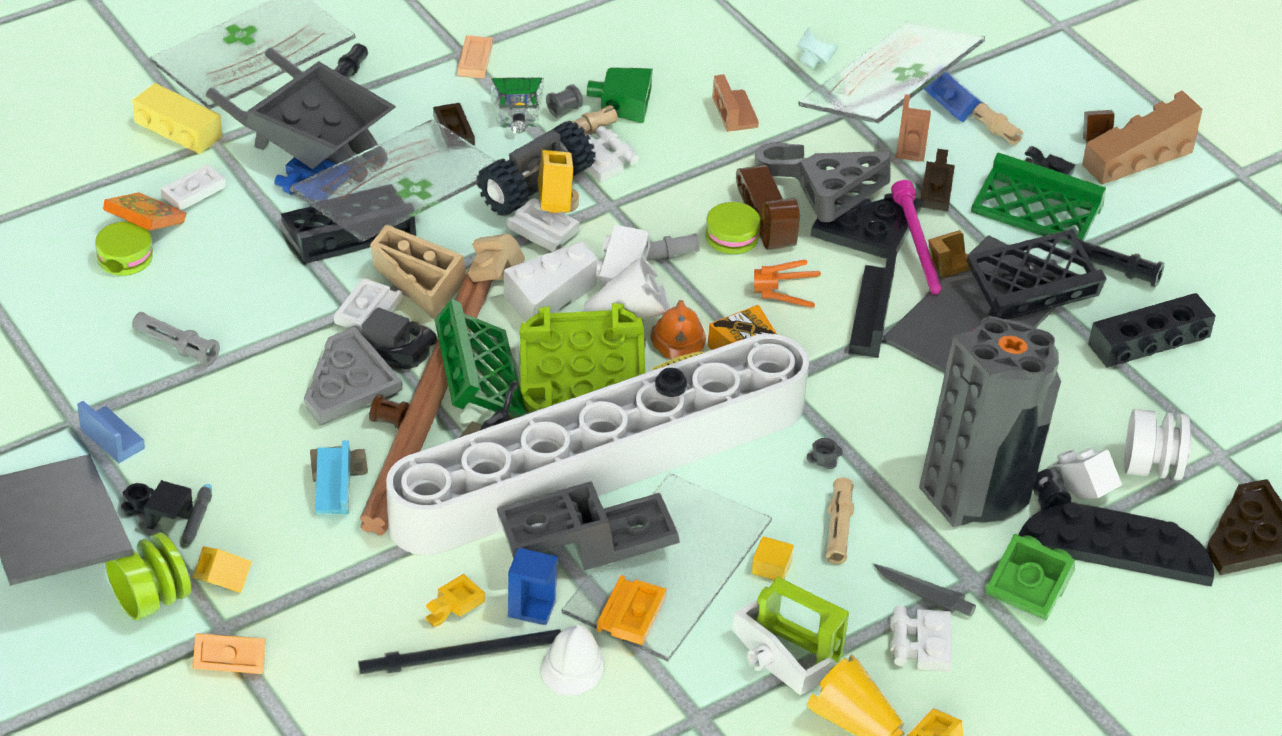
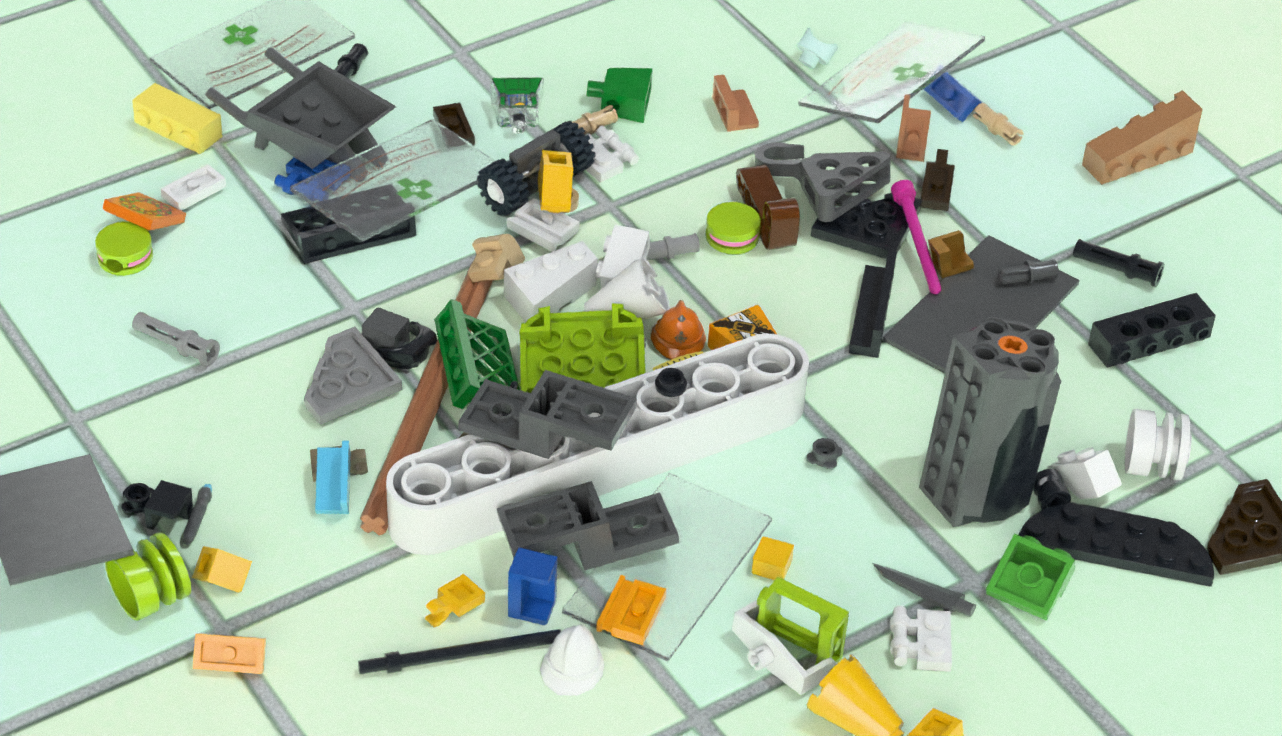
medium blue panel [77,401,145,463] -> none
white plate [334,278,402,333] -> none
reddish brown bush [369,394,409,429] -> none
tan wedge [370,224,466,319] -> none
light nougat tile [458,35,493,79] -> none
dark grey bush [546,84,583,117] -> none
orange plant [754,259,821,308] -> none
tan pin [826,477,854,564] -> none
black fence [966,229,1107,320] -> none
green fence [971,152,1106,245] -> none
black plate [1024,146,1076,176] -> none
reddish brown tile [1083,110,1115,142] -> none
none -> dark grey bracket [458,370,637,459]

